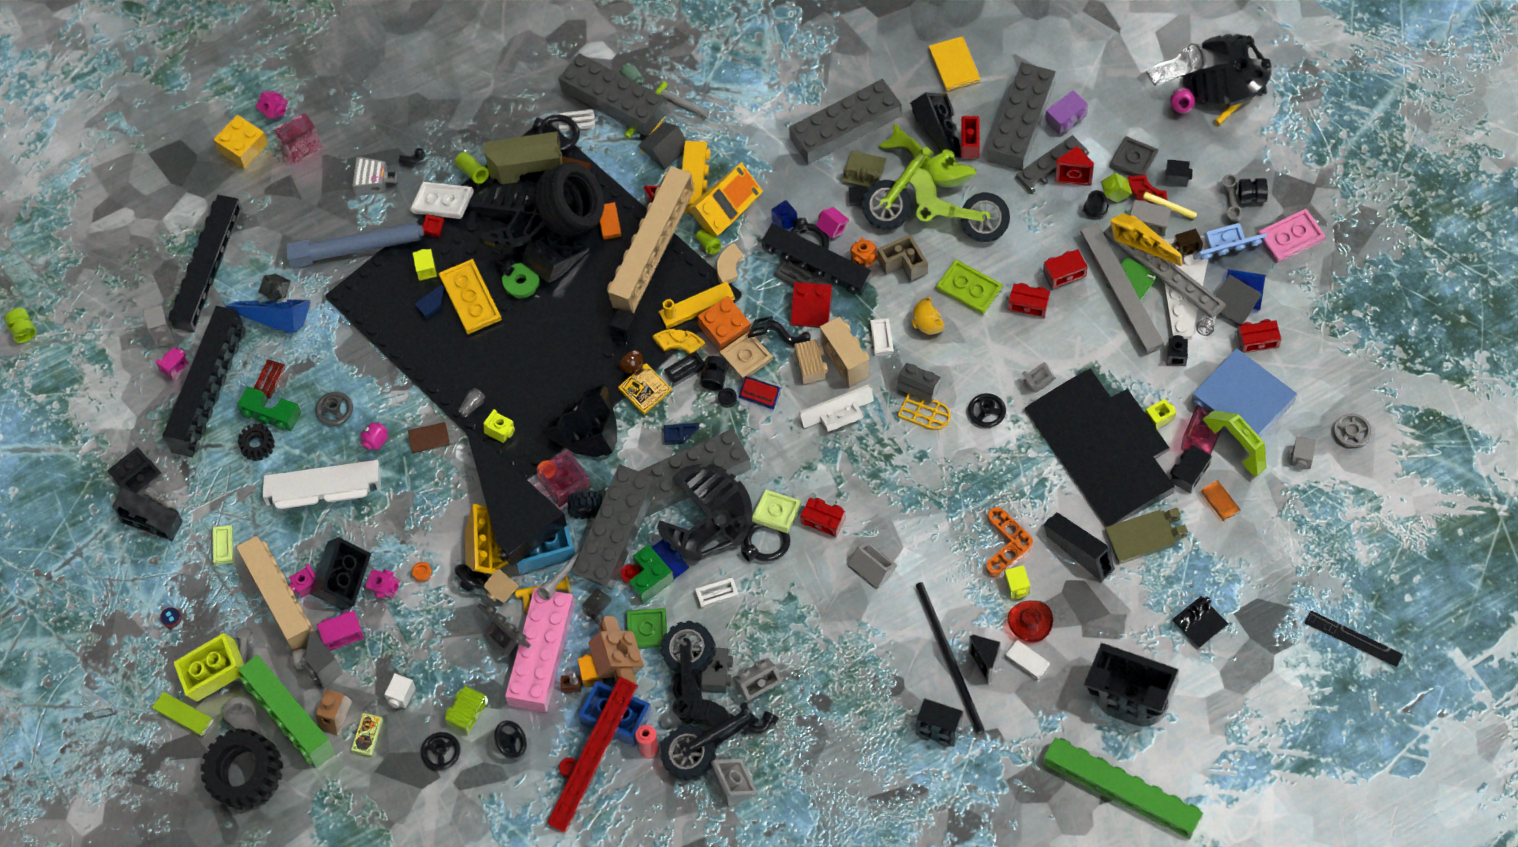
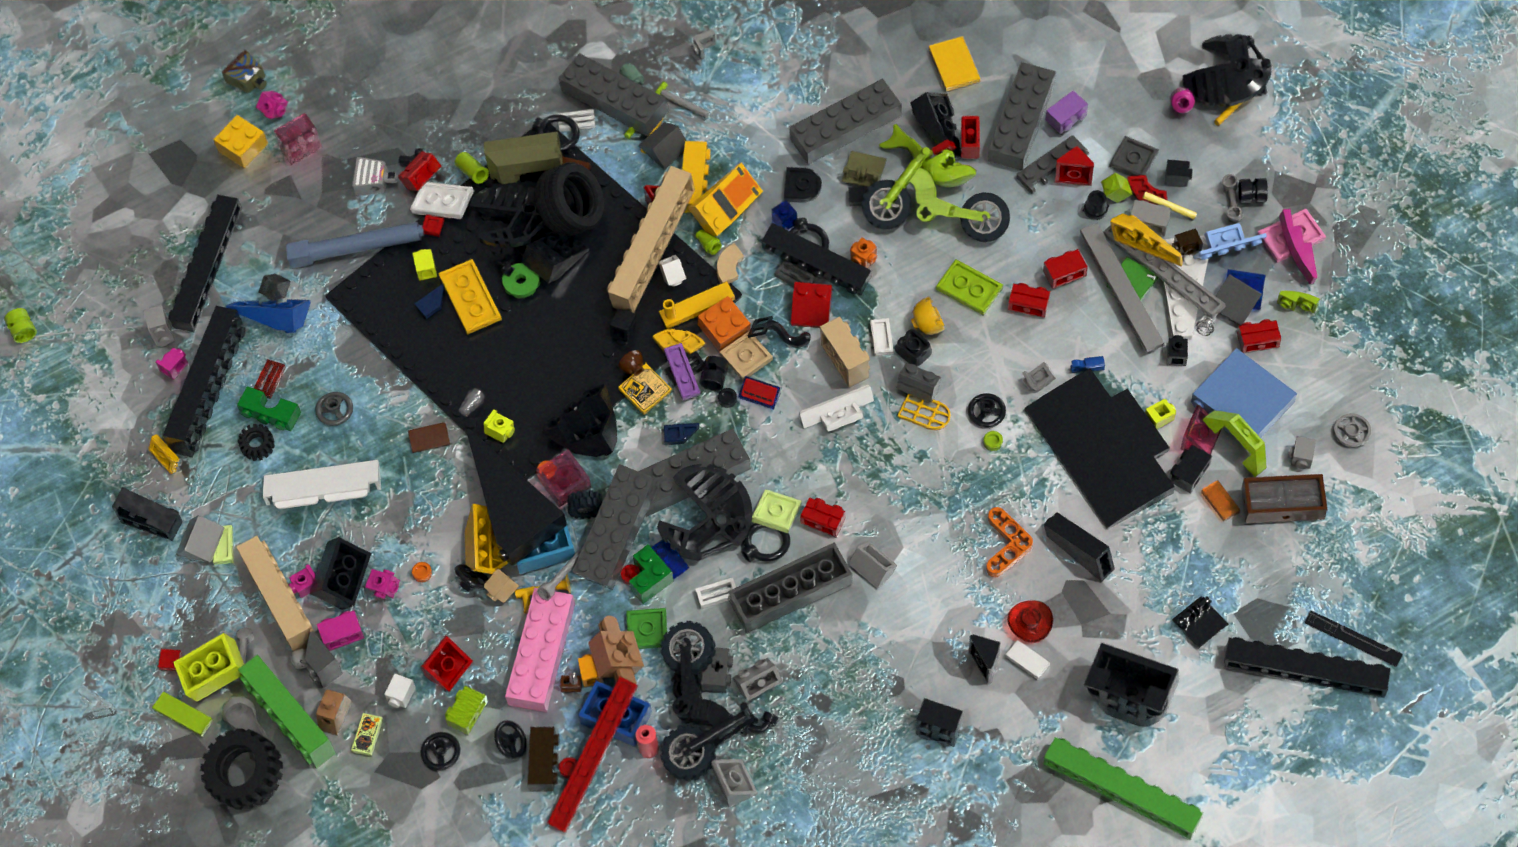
black slope [107,447,162,493] -> none
light grey axle [144,486,176,509] -> none
tile [160,607,181,628] -> none
dark pink head [360,422,388,451] -> none
dark grey bracket [477,603,531,656] -> none
clear smoke panel [582,588,611,623] -> none
orange tile [600,202,622,240] -> none
tan brick [794,339,828,384] -> none
dark pink brick [816,207,849,238] -> none
dark tan brick [877,234,928,281] -> none
black piece [916,582,985,734] -> none
neon yellow brick [1004,565,1031,599] -> none
olive tile [1105,508,1188,564] -> none
clear piece [1146,43,1206,86] -> none
none -> yellow tile [148,434,180,474]
none -> red tile [158,649,182,671]
none -> light grey slope [176,515,225,563]
none -> olive torso [222,50,267,93]
none -> red brick [398,151,442,191]
none -> red slope [421,636,473,692]
none -> dark brown brick [527,727,560,791]
none -> white brick [658,255,686,286]
none -> medium lavender tile [664,343,701,401]
none -> light grey bracket [692,29,716,59]
none -> dark grey brick [728,542,853,633]
none -> black tile [784,167,822,202]
none -> black piece [895,329,932,366]
none -> red tile [932,139,956,155]
none -> lime tile [983,431,1003,451]
none -> blue bar [1071,356,1105,373]
none -> black brick [1223,637,1391,698]
none -> brick [1241,474,1328,523]
none -> lime slope [1277,291,1320,313]
none -> dark pink slope [1279,209,1318,284]

